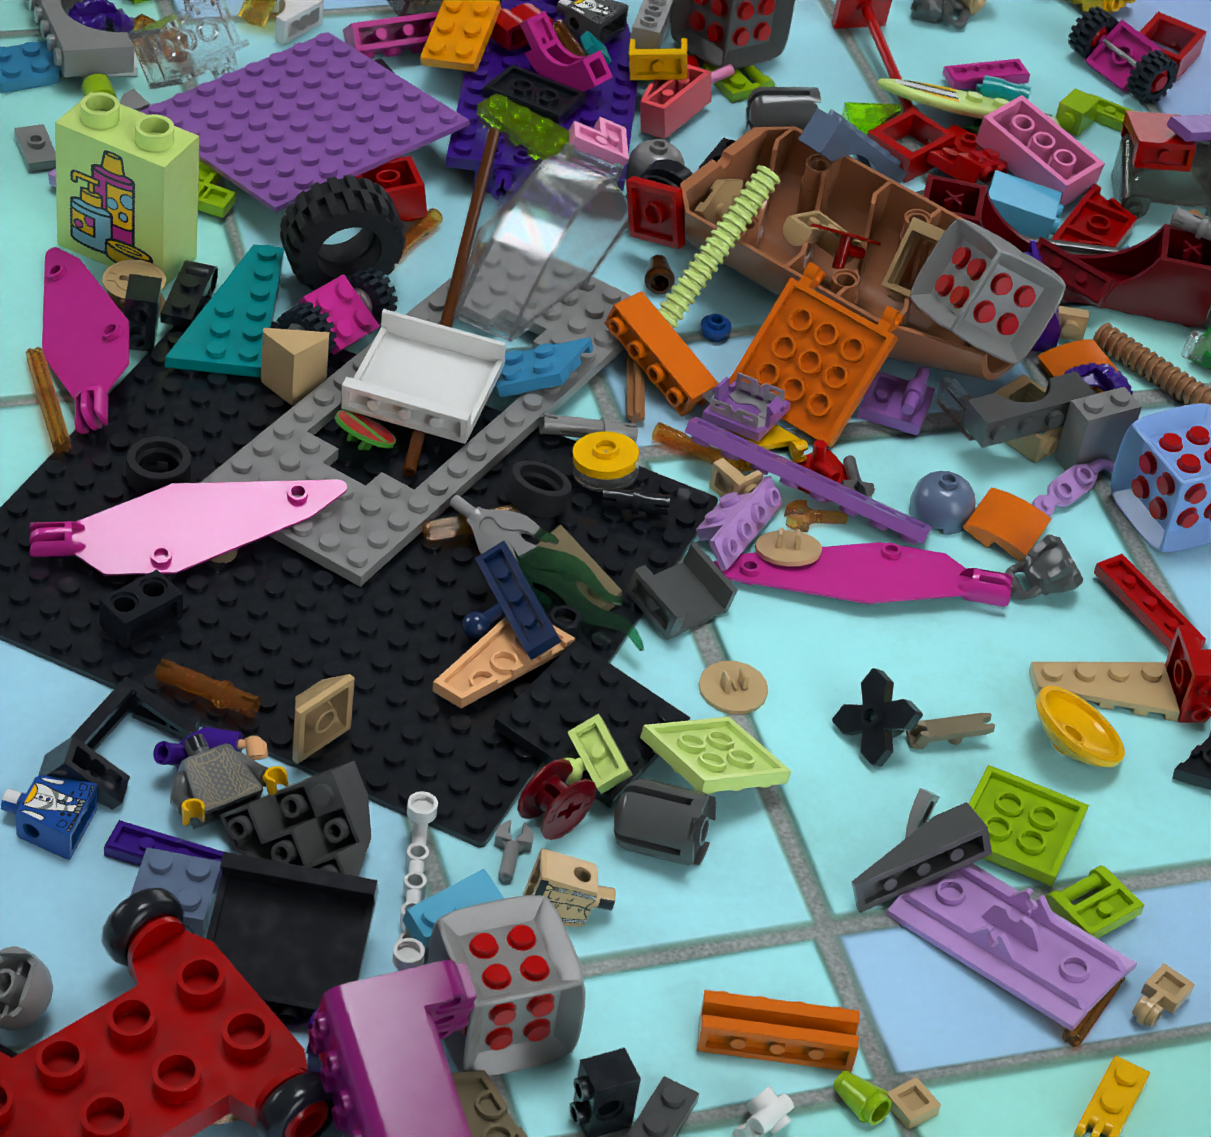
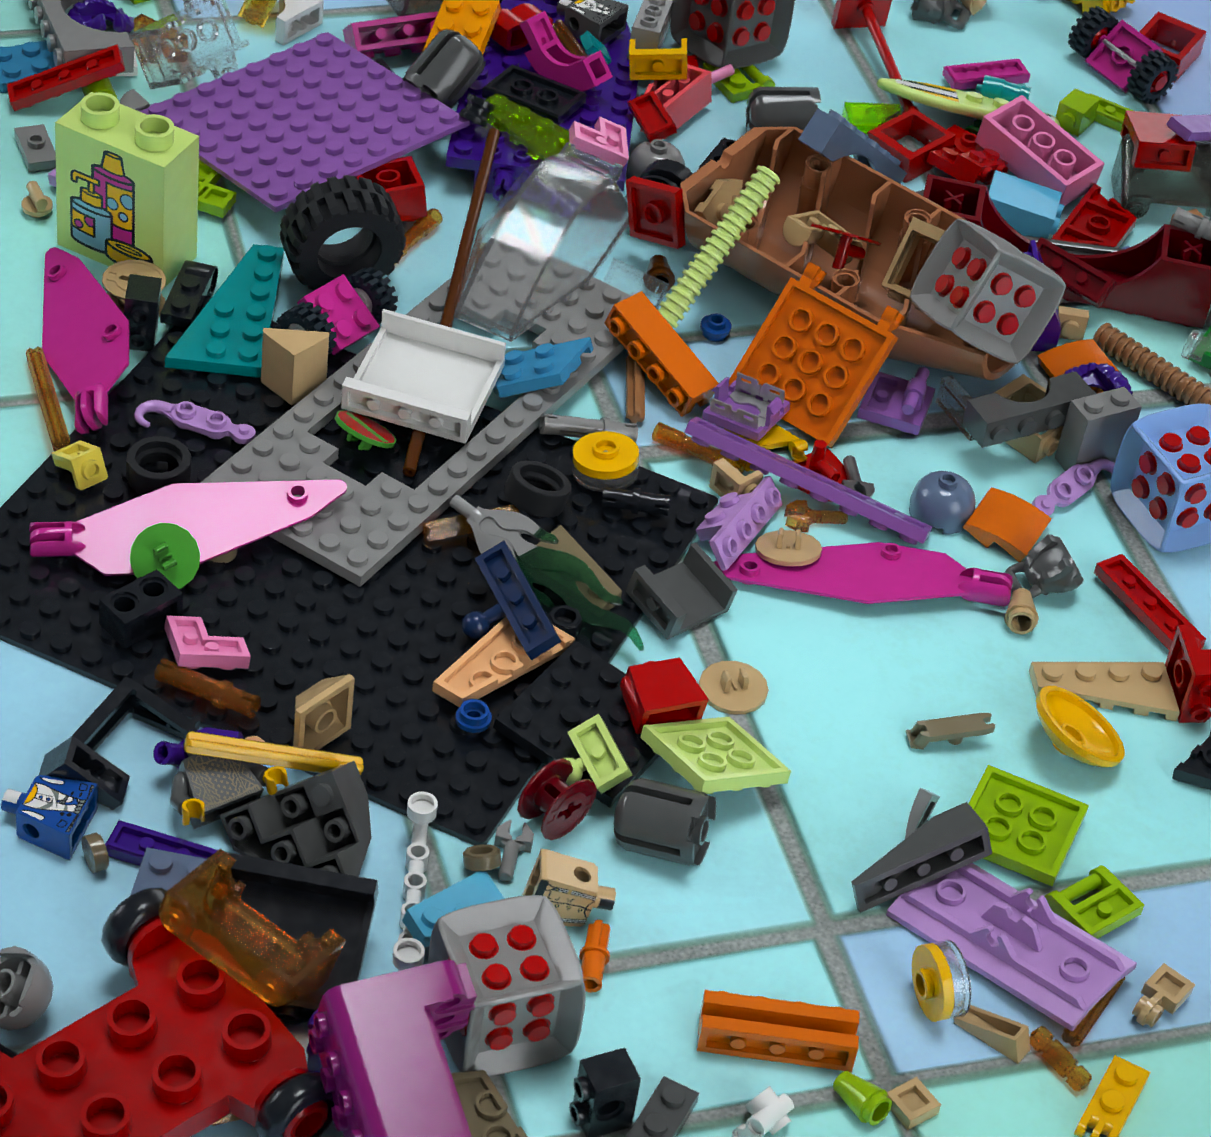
black plant [832,668,923,767] -> none
none -> red plate [7,44,126,111]
none -> tan plate [21,181,53,218]
none -> light yellow bracket [51,440,108,490]
none -> dark tan tile [81,833,109,873]
none -> bright green piece [130,523,200,589]
none -> lavender piece [134,400,256,444]
none -> clear orange windscreen [159,849,346,1007]
none -> bright pink plate [164,616,251,670]
none -> yellow axle [184,731,364,776]
none -> dark grey cylinder [402,29,486,109]
none -> blue plate [455,699,492,733]
none -> black wheel [459,93,496,127]
none -> dark tan tile [463,844,501,871]
none -> orange axle [579,920,611,992]
none -> clear tile [603,258,669,309]
none -> red torso [620,657,709,734]
none -> red tile [627,90,677,143]
none -> yellow piece [912,940,971,1022]
none -> tan piece [954,1004,1031,1064]
none -> tan cone [1004,588,1039,634]
none -> clear orange axle [1030,1026,1092,1092]

